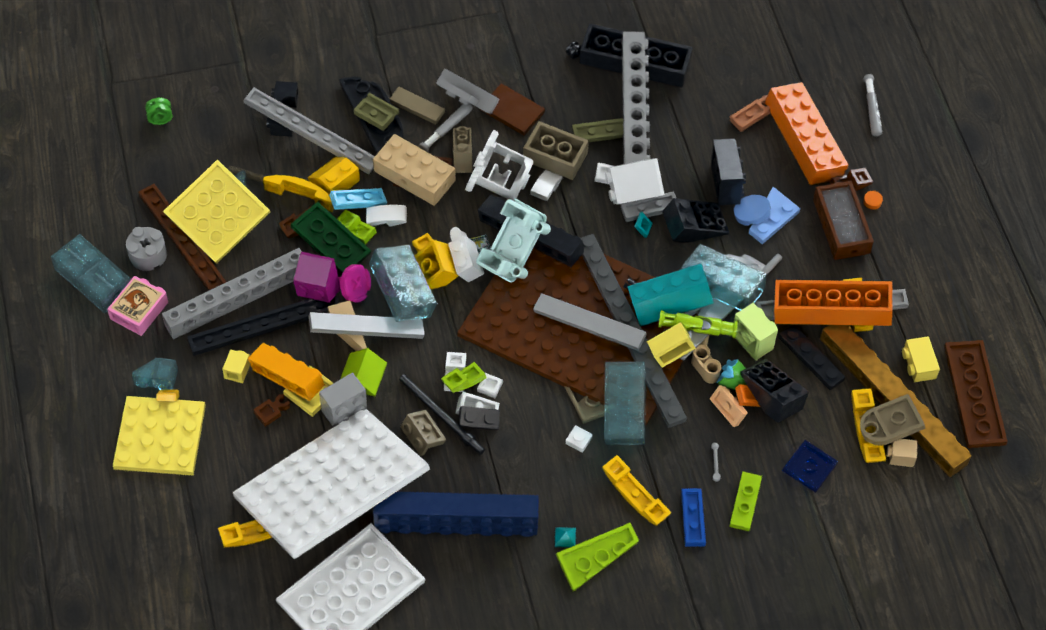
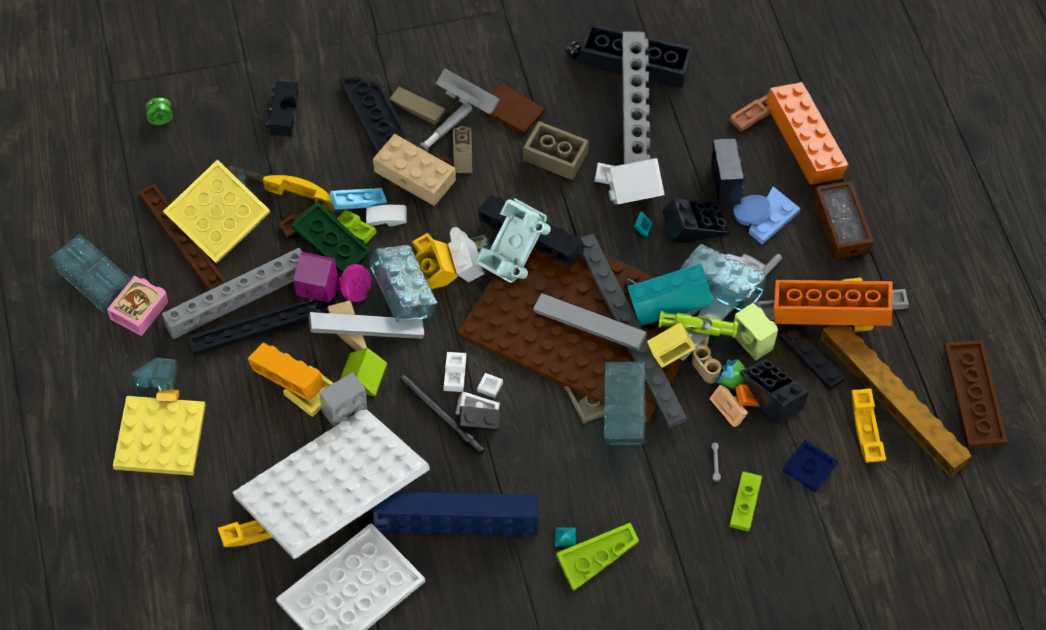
light grey brick [126,227,167,271] -> none
light yellow brick [223,350,250,383] -> none
light grey tile [244,87,375,174] -> none
reddish brown plate [253,394,290,427] -> none
yellow slope [308,157,360,194] -> none
olive plate [354,93,399,131] -> none
dark tan bracket [401,410,446,456] -> none
lime slope [441,362,486,393] -> none
white piece [465,130,534,201] -> none
white slope [530,170,562,201] -> none
white plate [565,425,593,453] -> none
olive plate [572,118,623,142] -> none
yellow slope [602,455,672,526] -> none
light grey plate [621,191,676,222] -> none
blue tile [681,489,706,547] -> none
reddish brown slope [830,168,873,191] -> none
dark tan tile [860,394,925,445] -> none
light grey piece [863,74,882,136] -> none
orange tile [863,191,883,210] -> none
tan brick [886,439,917,467] -> none
light yellow piece [902,336,940,382] -> none

